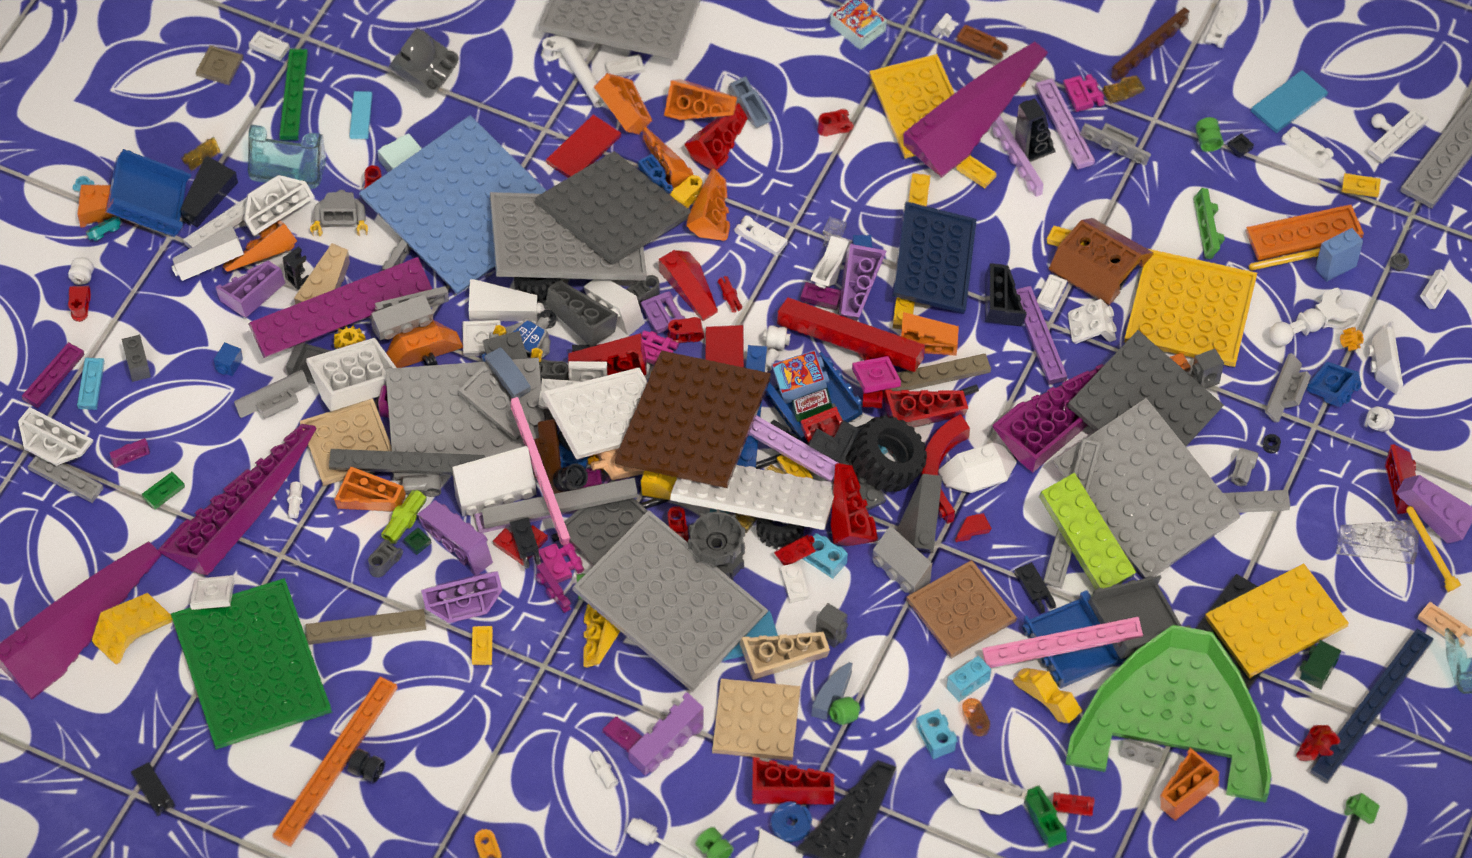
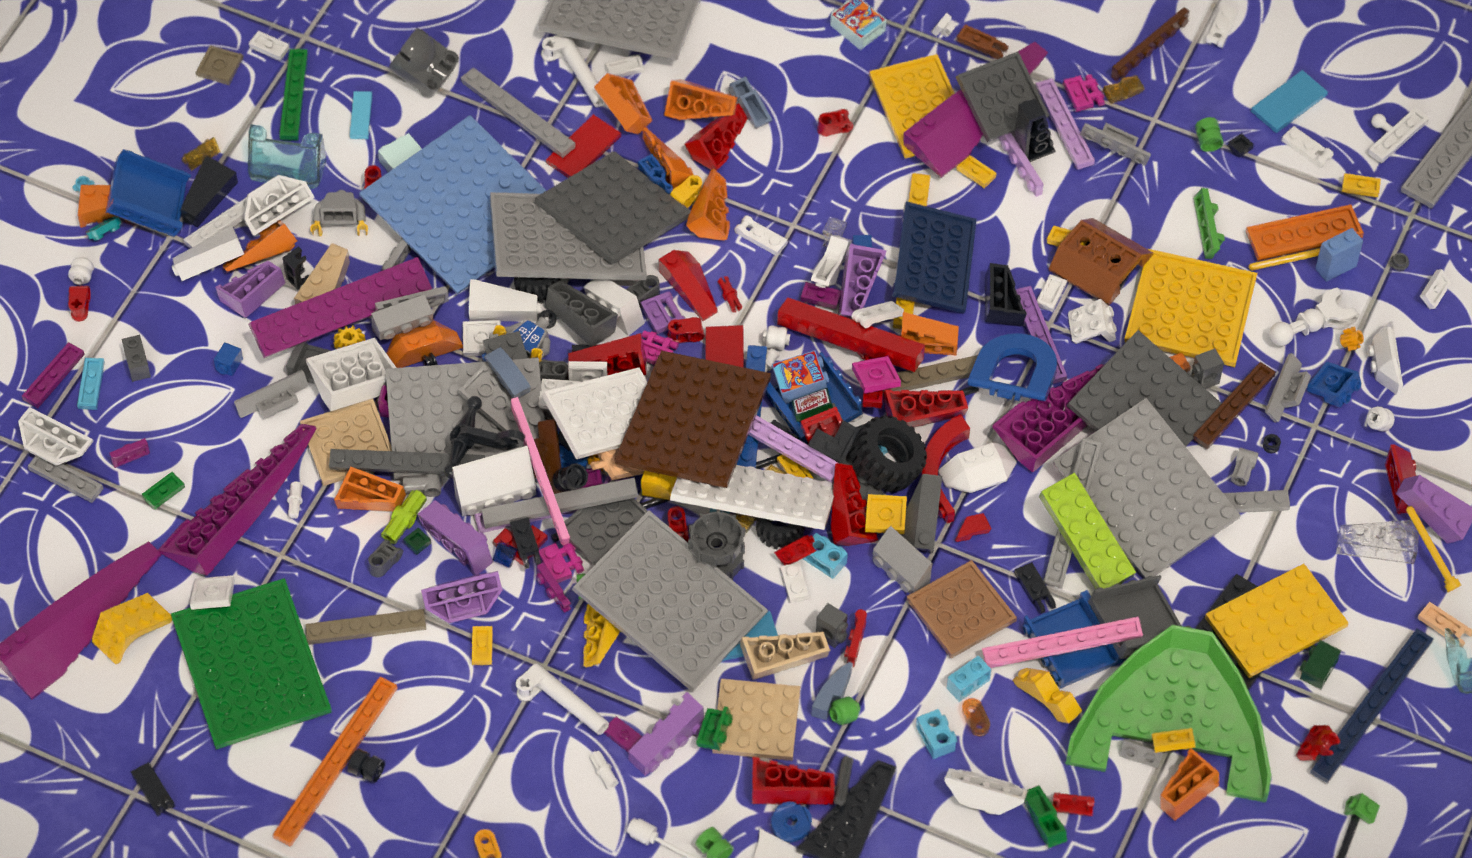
none -> black piece [444,396,526,479]
none -> light grey plate [461,67,576,158]
none -> clear blue tile [492,541,518,568]
none -> white axle [516,663,609,735]
none -> green bracket [696,706,733,751]
none -> dark grey axle [834,756,853,806]
none -> red plate [844,609,867,667]
none -> white plate [852,301,904,328]
none -> yellow plate [865,494,907,534]
none -> dark grey plate [955,51,1050,142]
none -> blue piece [967,333,1057,401]
none -> yellow plate [1152,728,1195,753]
none -> reddish brown plate [1193,362,1276,449]

